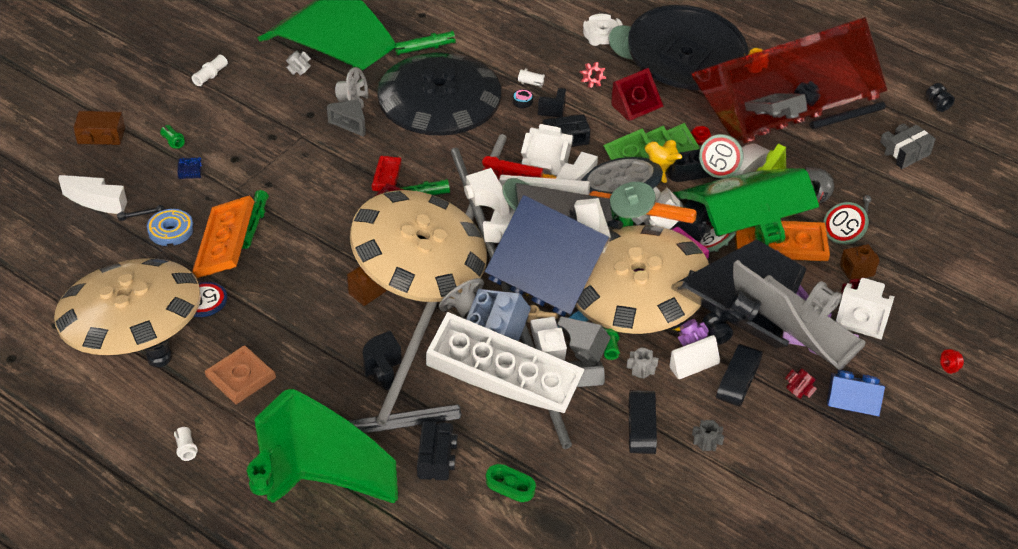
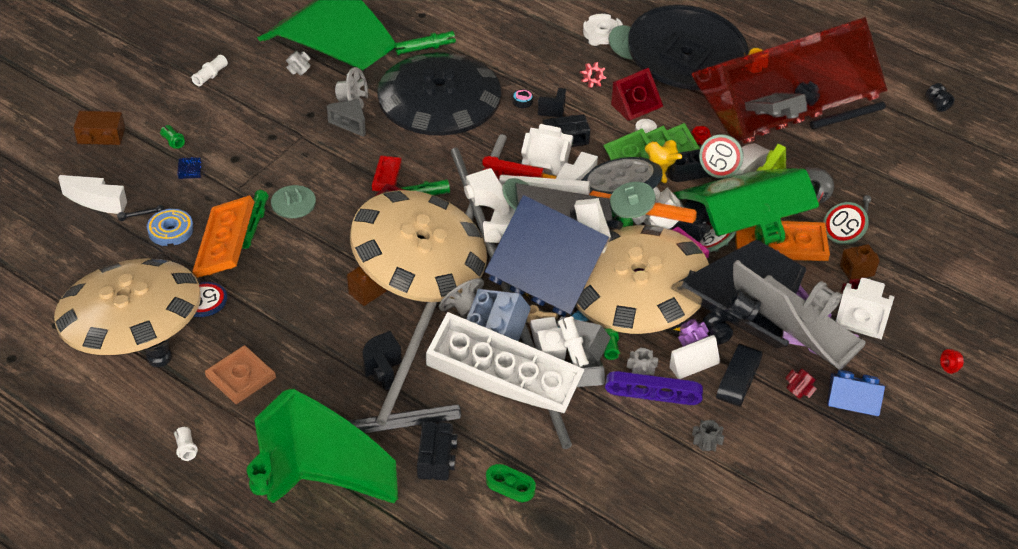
white pin [518,68,545,88] -> none
black beam [629,390,657,454] -> none
dark grey hips [880,123,936,169] -> none
none -> sand green piece [271,185,316,218]
none -> white pin [558,316,589,367]
none -> dark purple beam [605,371,703,405]
none -> white tile [635,119,657,133]

